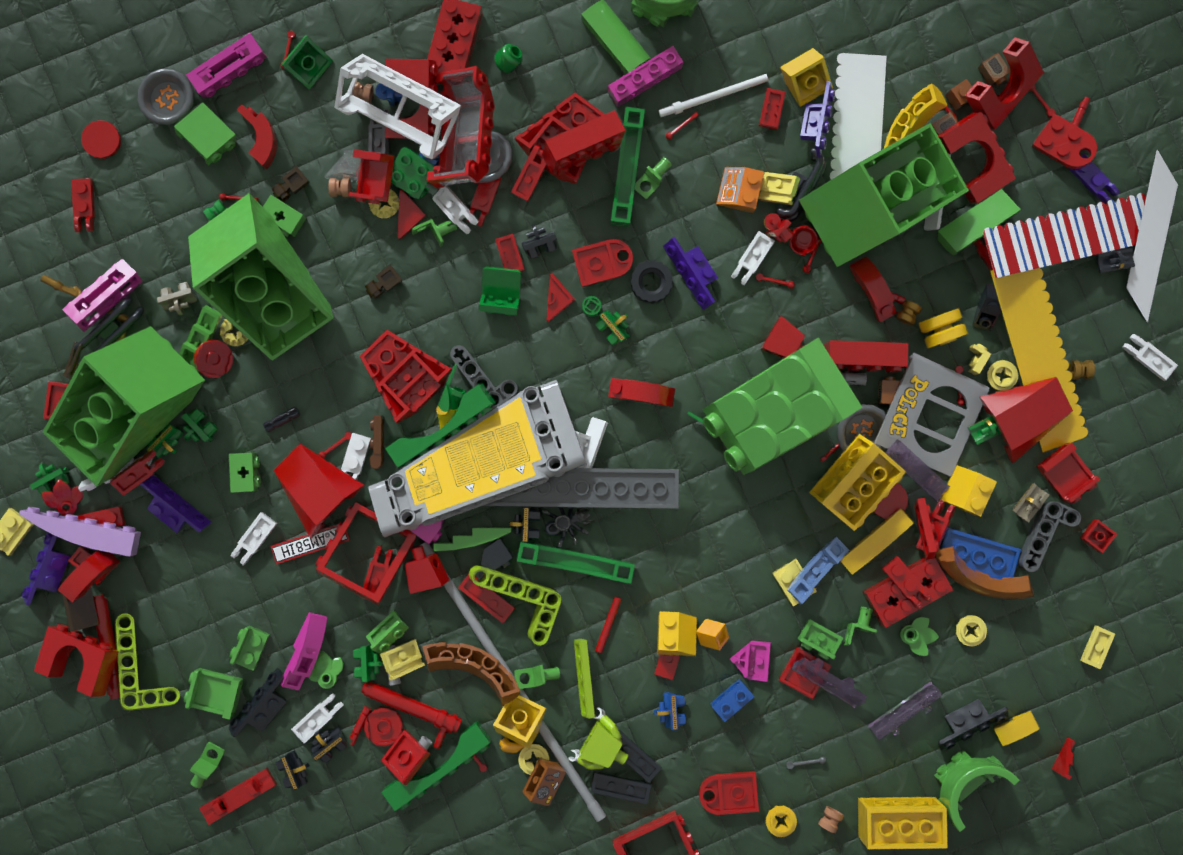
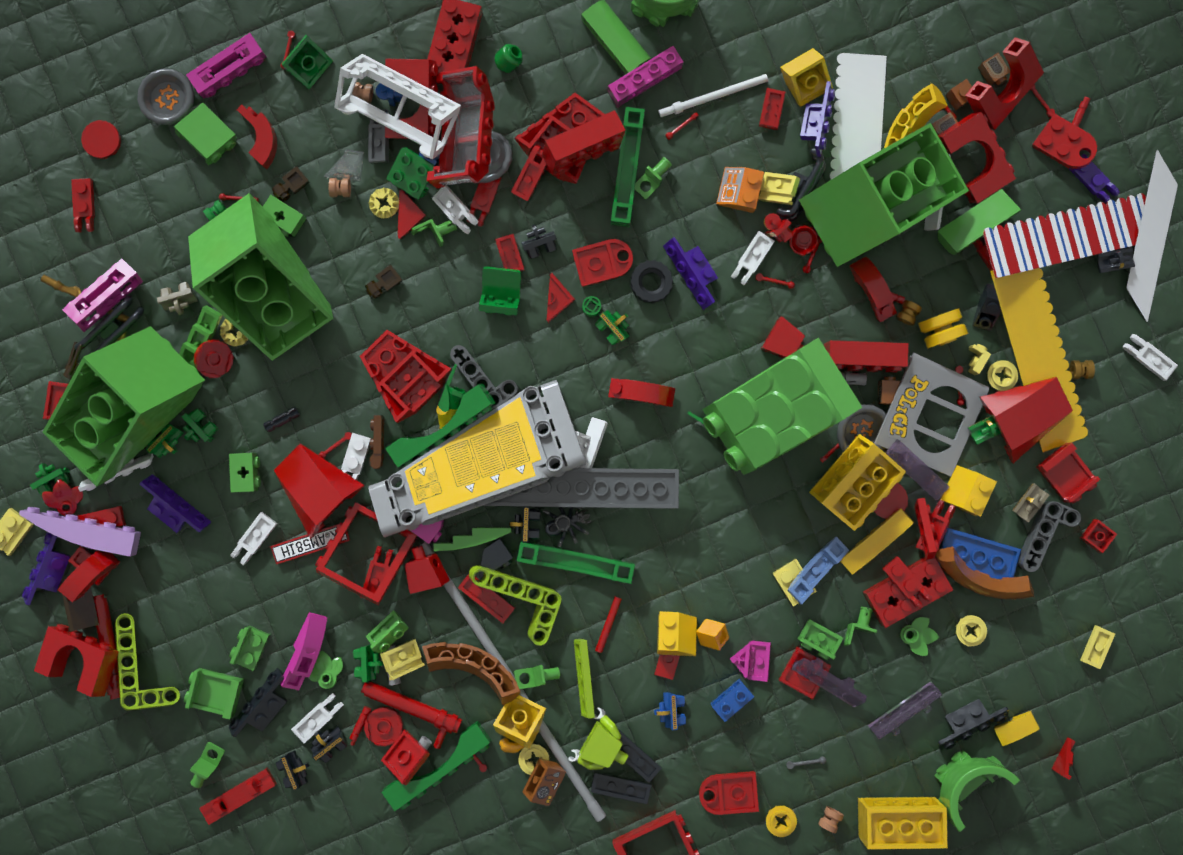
red hinge [110,450,165,496] -> none
red panel [348,149,395,205] -> none

